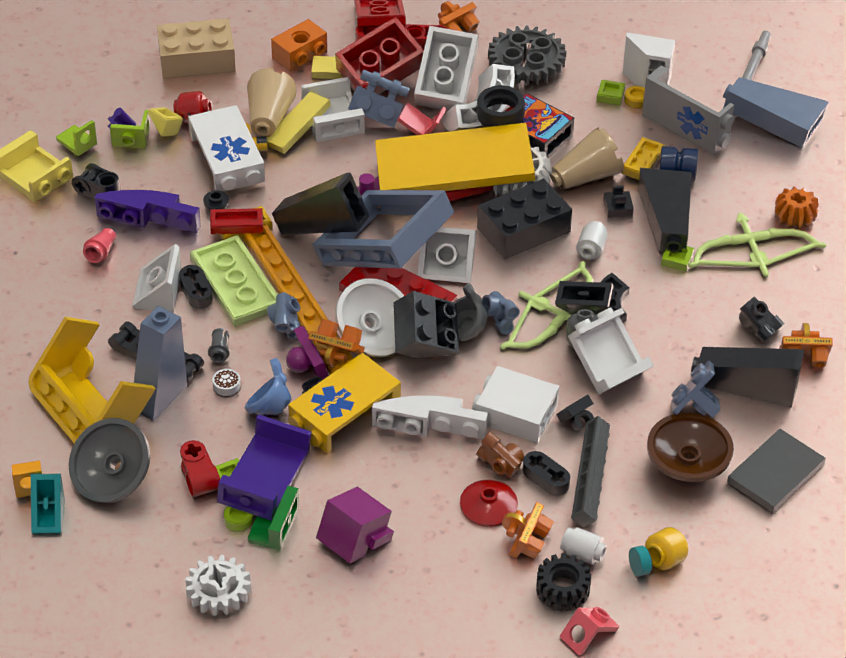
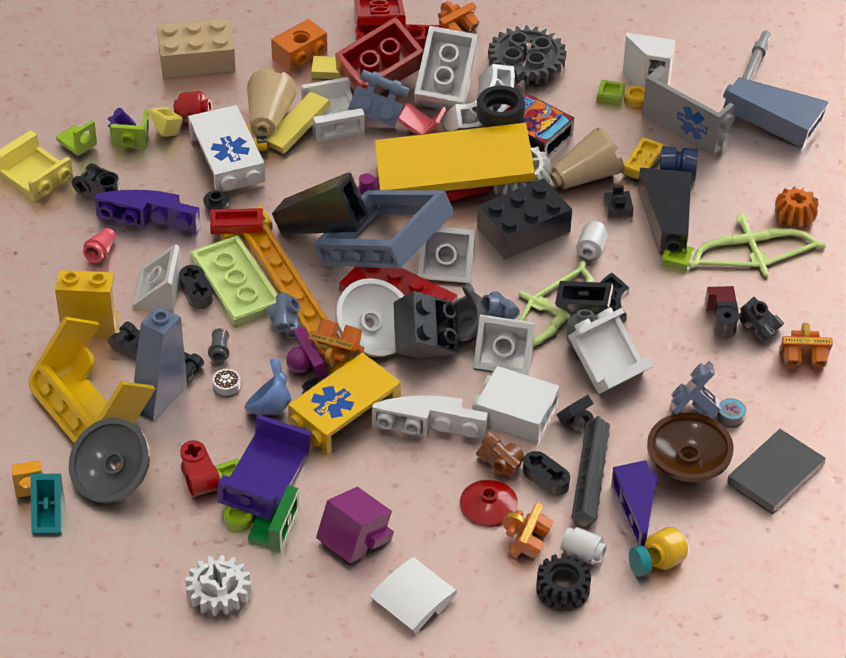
coral bracket [560,607,620,655] -> none
black slope [691,347,804,408] -> none
none -> yellow panel [55,270,120,338]
none -> white slope [370,557,458,634]
none -> white slope [473,314,535,375]
none -> dark purple slope [611,460,658,547]
none -> leg [705,286,739,338]
none -> light grey tile [717,398,746,426]

